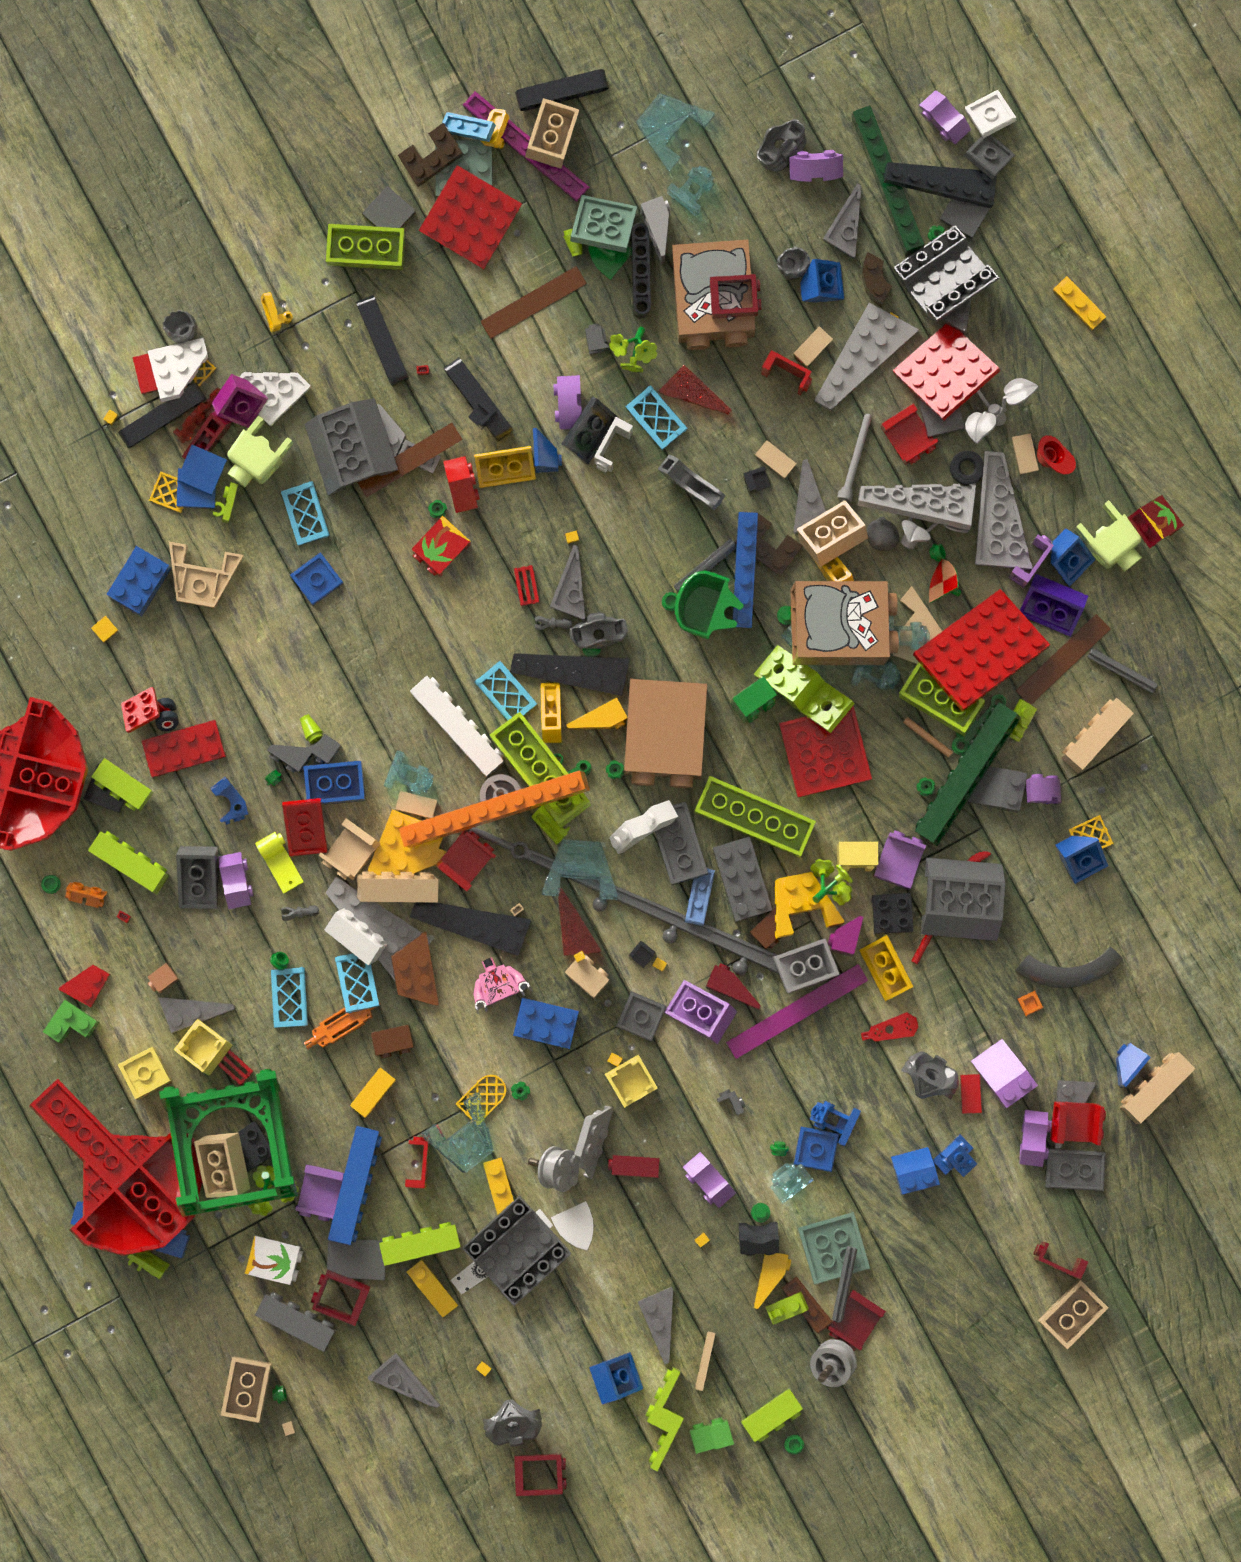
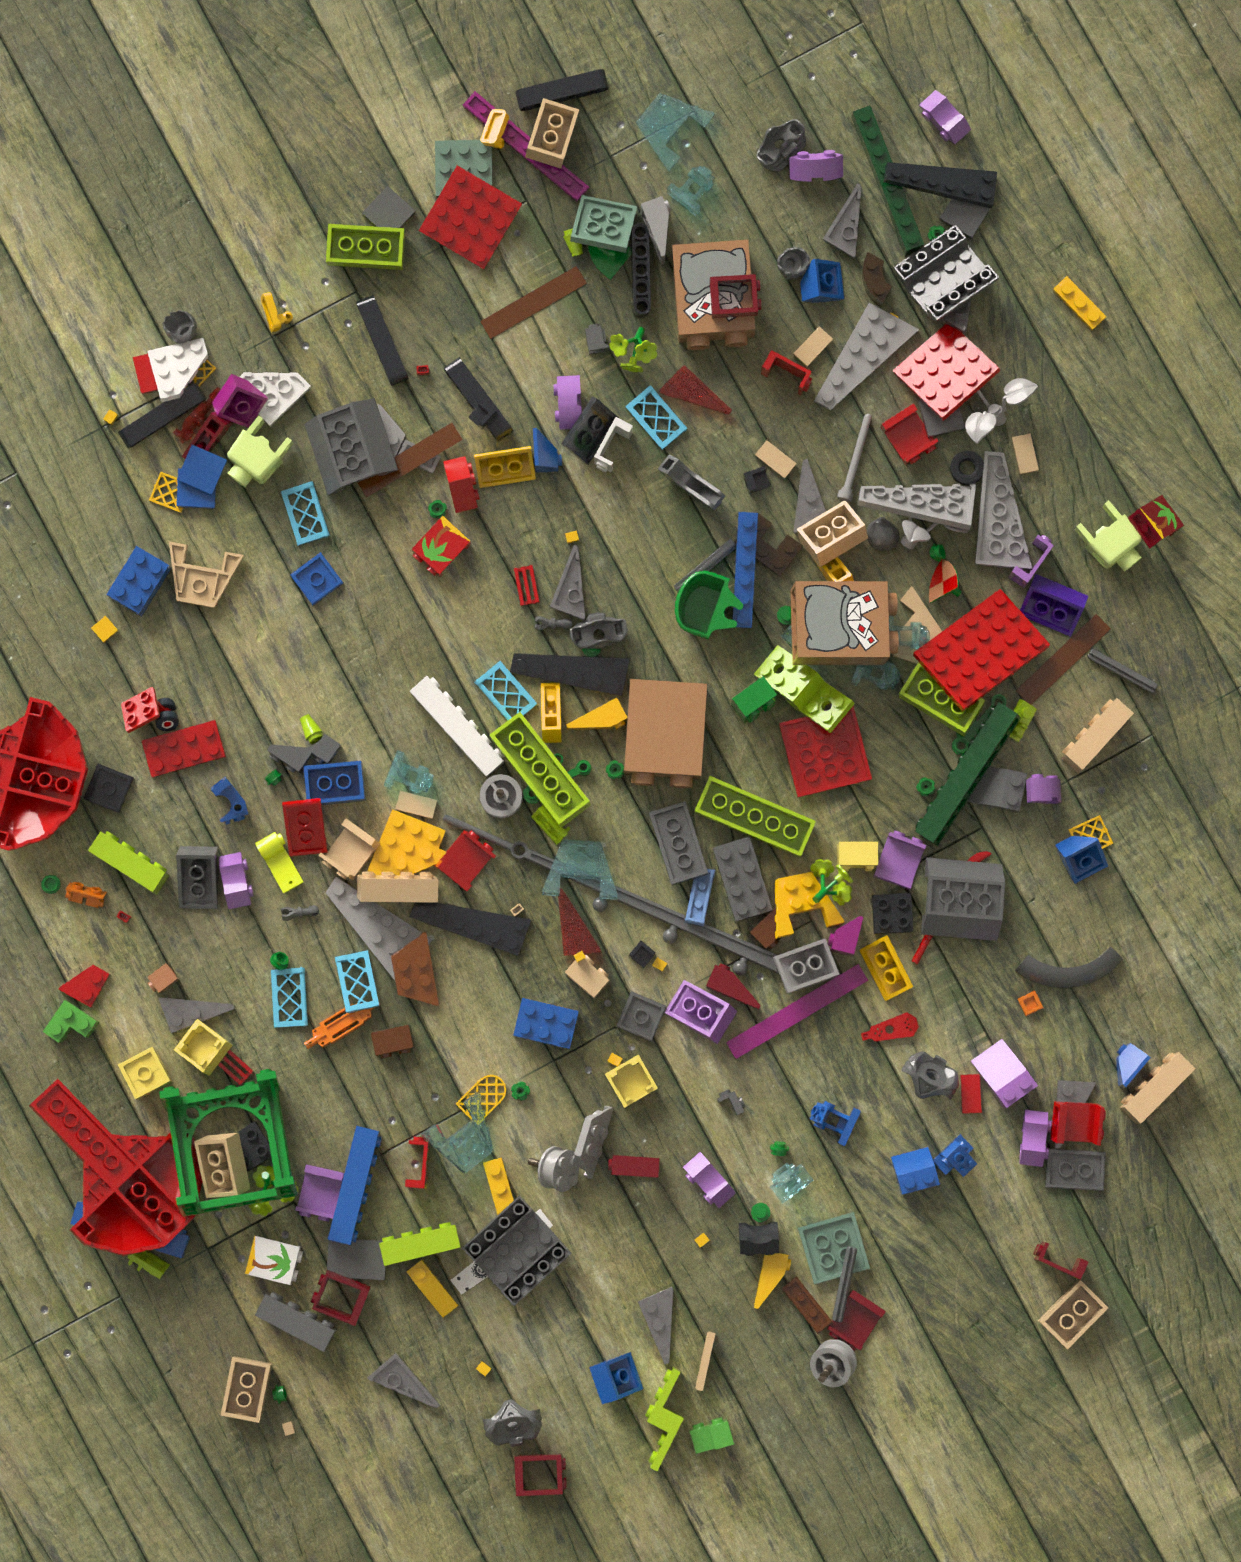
lime brick [91,758,154,811] -> none
lime plate [212,482,238,523] -> none
white brick [325,908,388,965] -> none
yellow piece [350,1068,396,1118] -> none
dark brown plate [398,123,464,187] -> none
orange brick [399,770,590,848] -> none
plate [442,112,496,142] -> none
bright pink torso [473,957,532,1014] -> none
white sticker [551,1201,593,1250] -> none
white arch [609,800,678,854] -> none
green plate [662,592,677,611] -> none
lime brick [741,1389,803,1442] -> none
lime plate [765,1292,809,1325] -> none
green plate [784,1435,804,1455] -> none
blue plate [793,1127,839,1172] -> none
medium nougat bar [903,717,953,758] -> none
dark grey tile [964,135,1015,180] -> none
white plate [965,90,1017,138] -> none
red piece [1037,435,1076,475] -> none
blue slope [1051,528,1096,587] -> none

